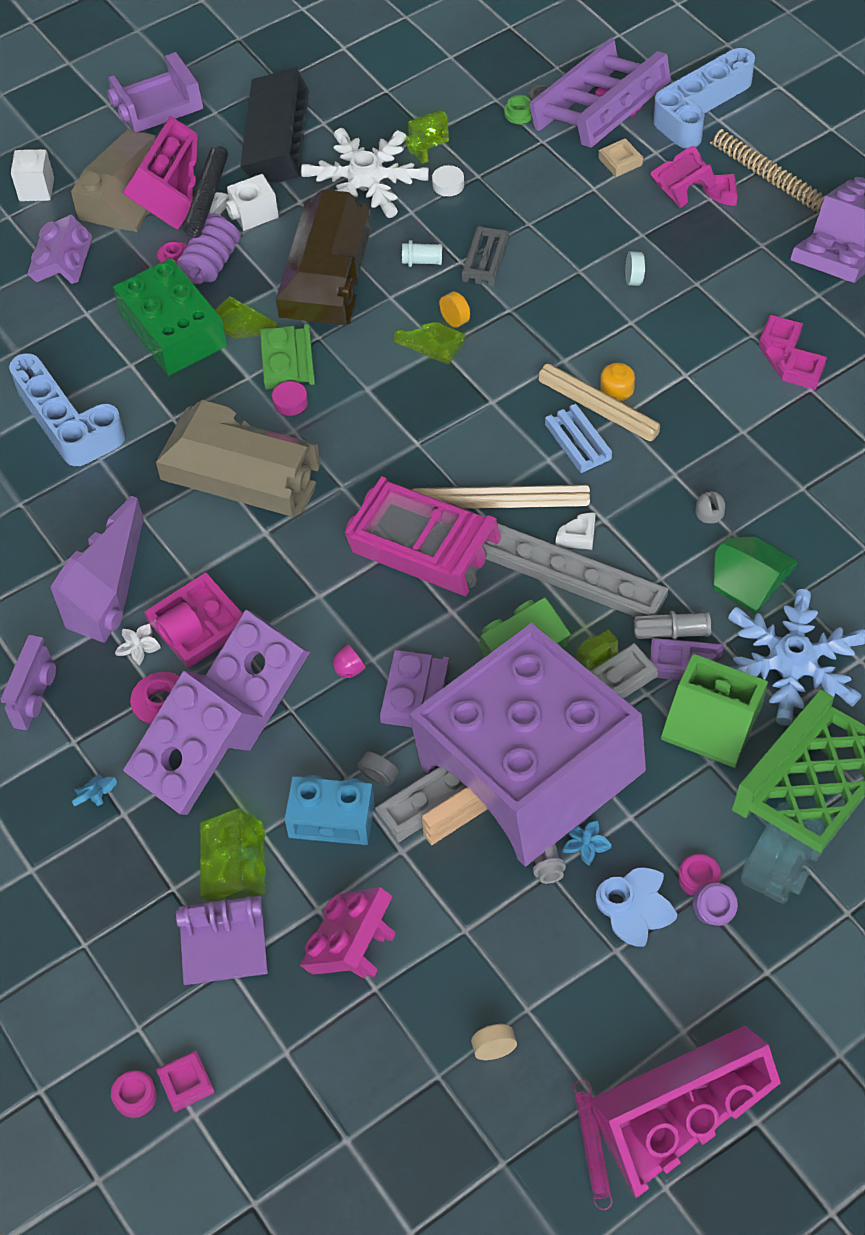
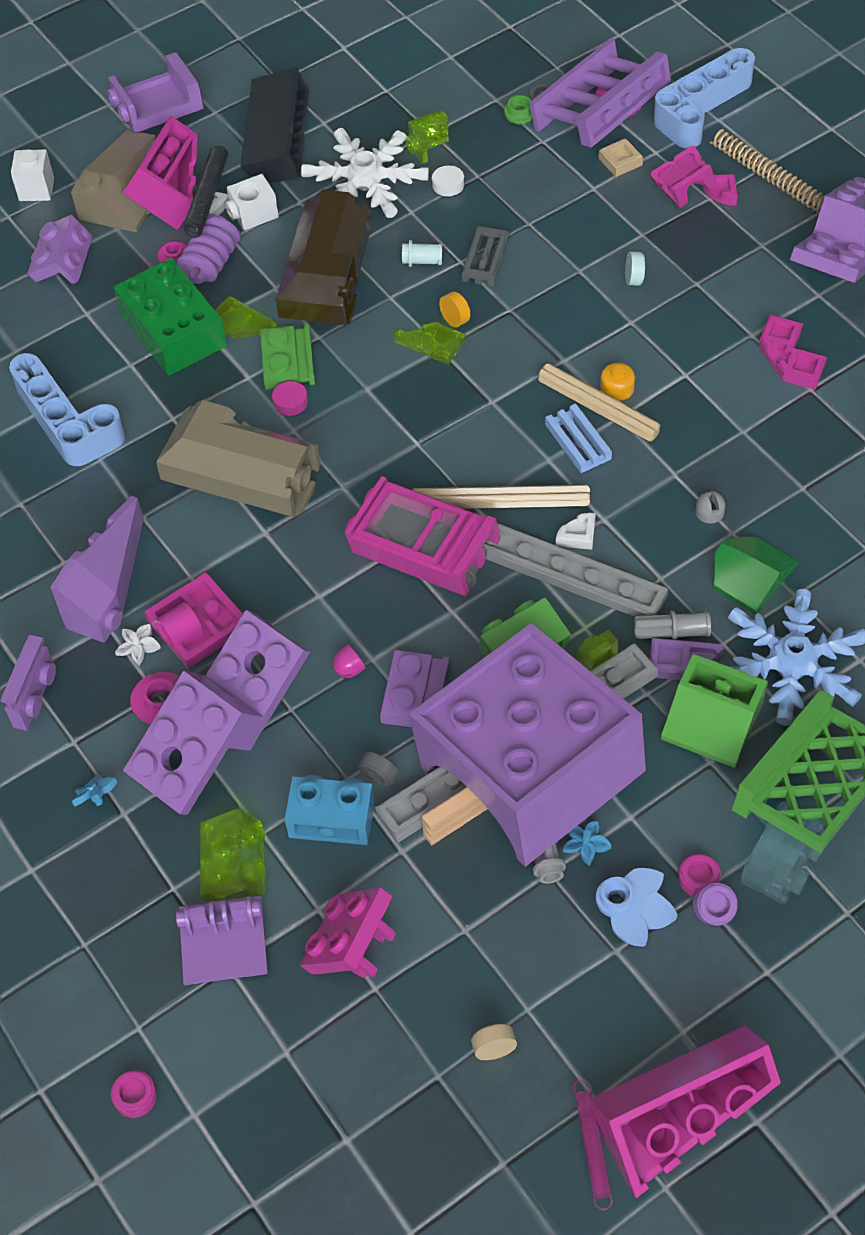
dark pink tile [156,1051,215,1112] -> none

